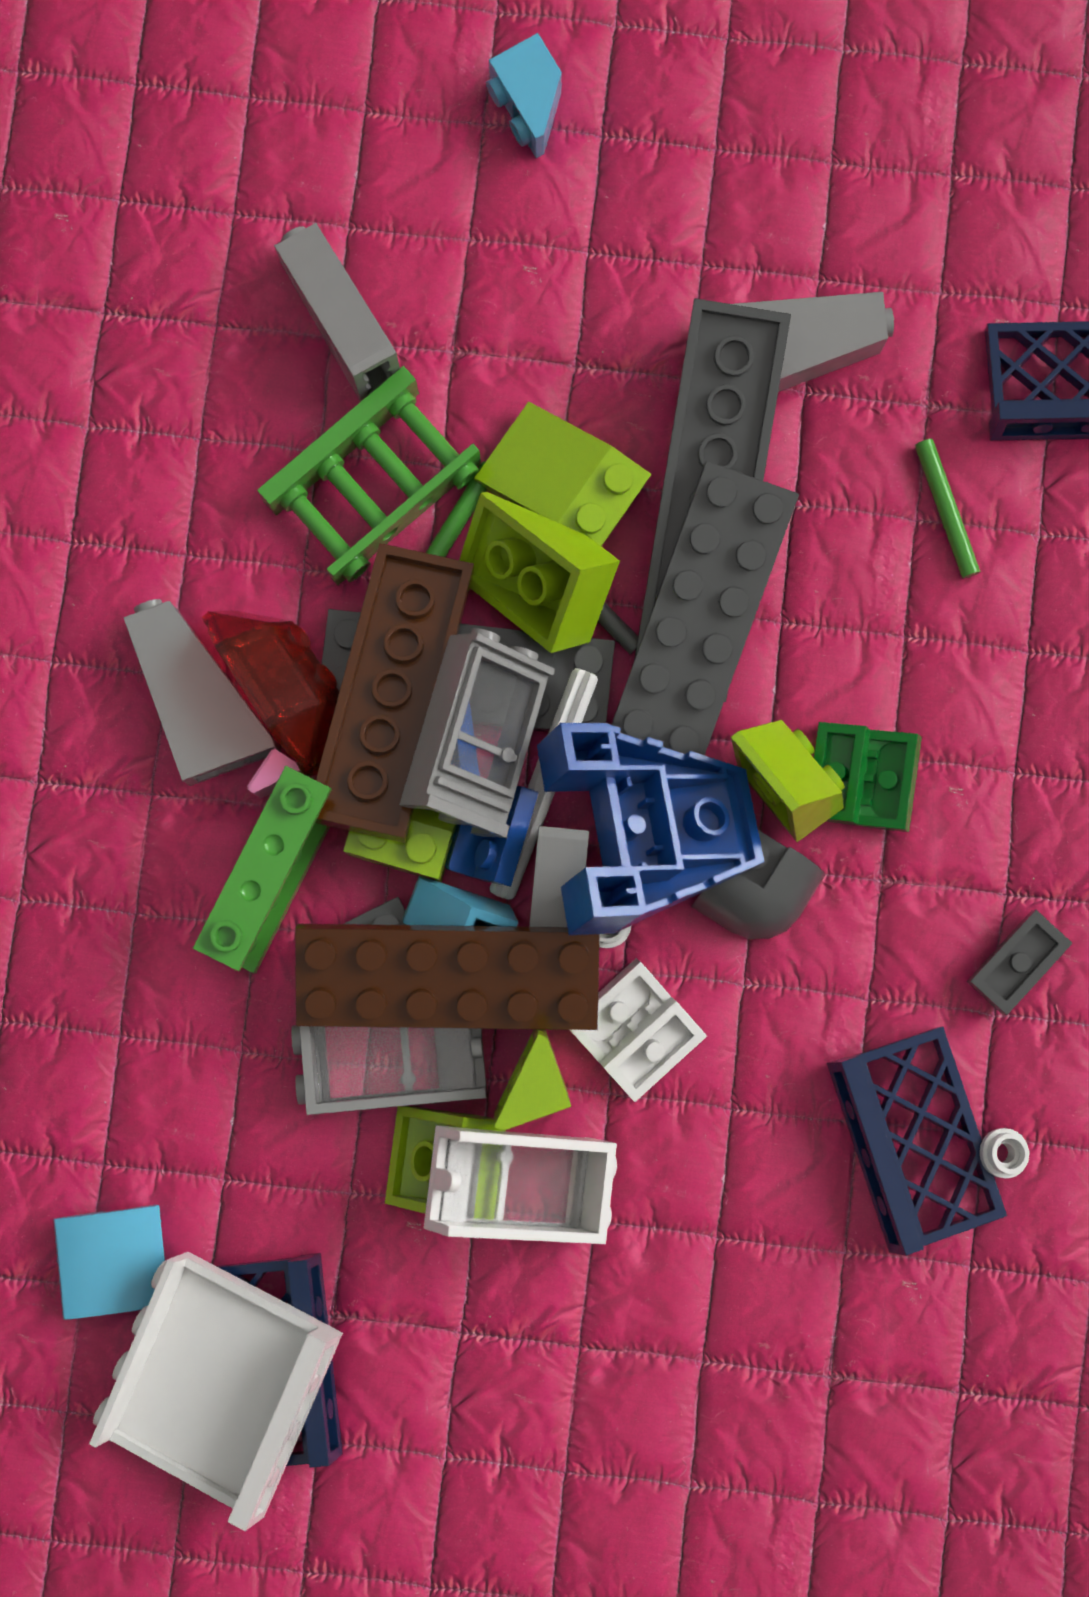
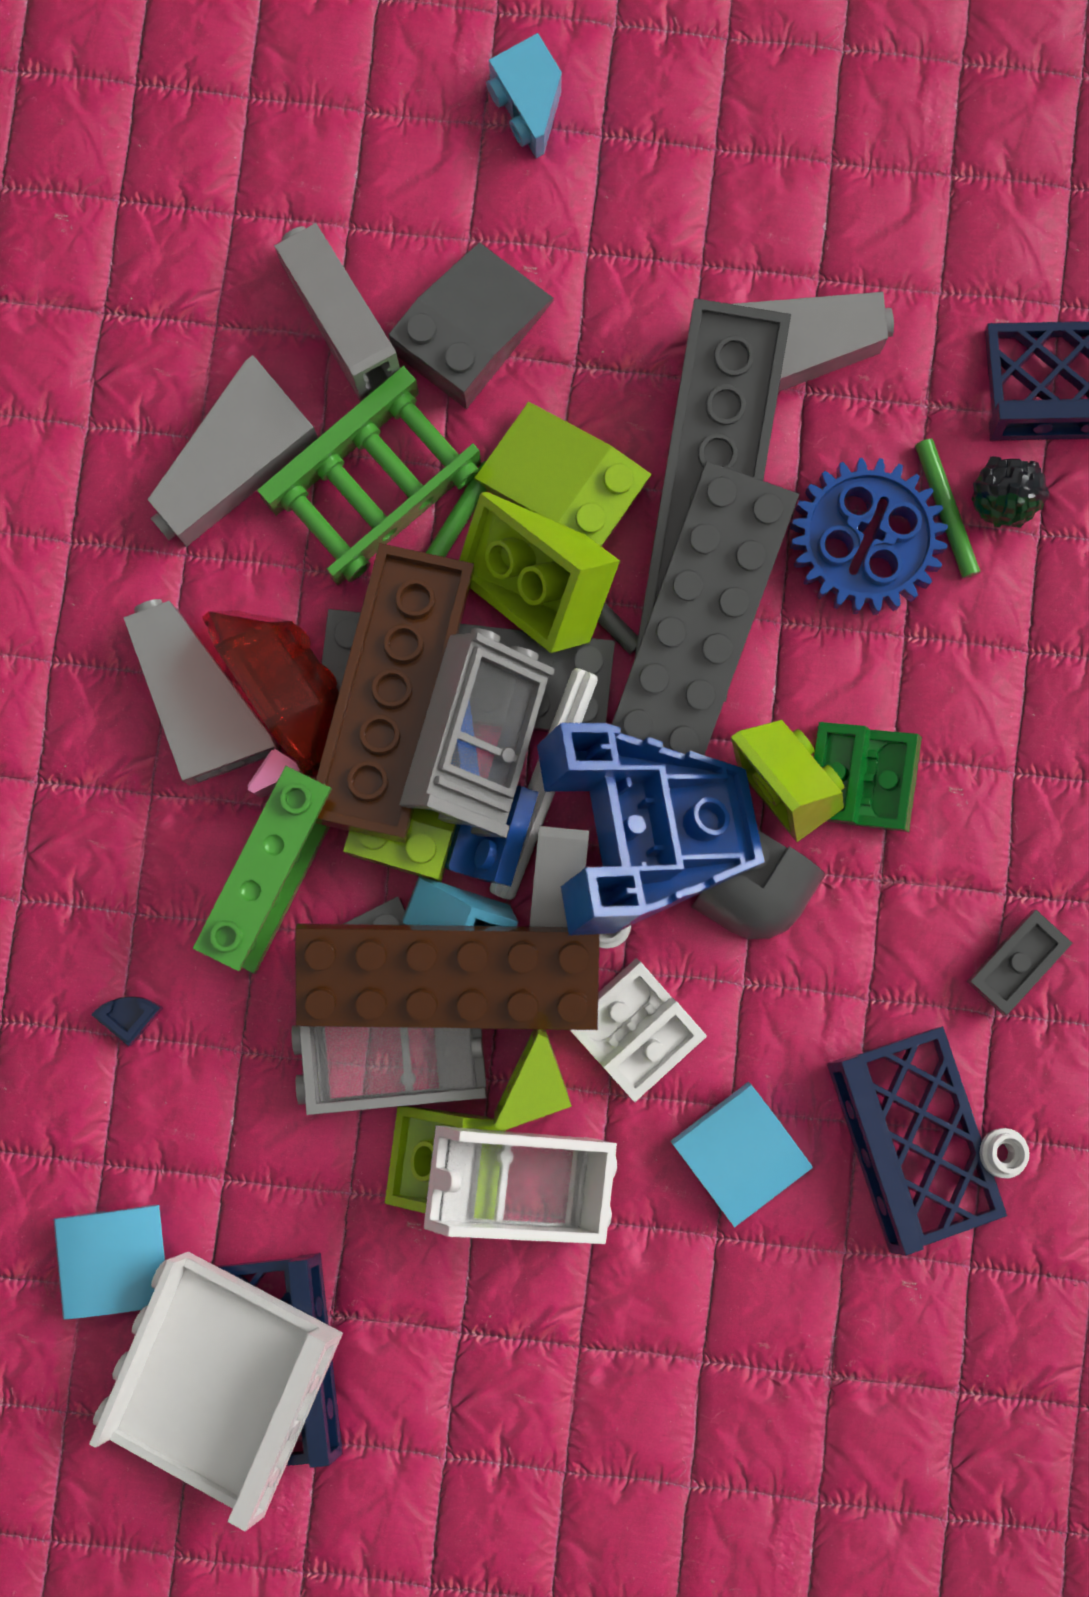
none -> dark blue tile [91,997,163,1046]
none -> light grey slope [147,355,318,547]
none -> dark grey slope [388,242,553,409]
none -> medium azure slope [671,1081,813,1227]
none -> blue gear [789,458,948,615]
none -> piece [971,456,1050,528]

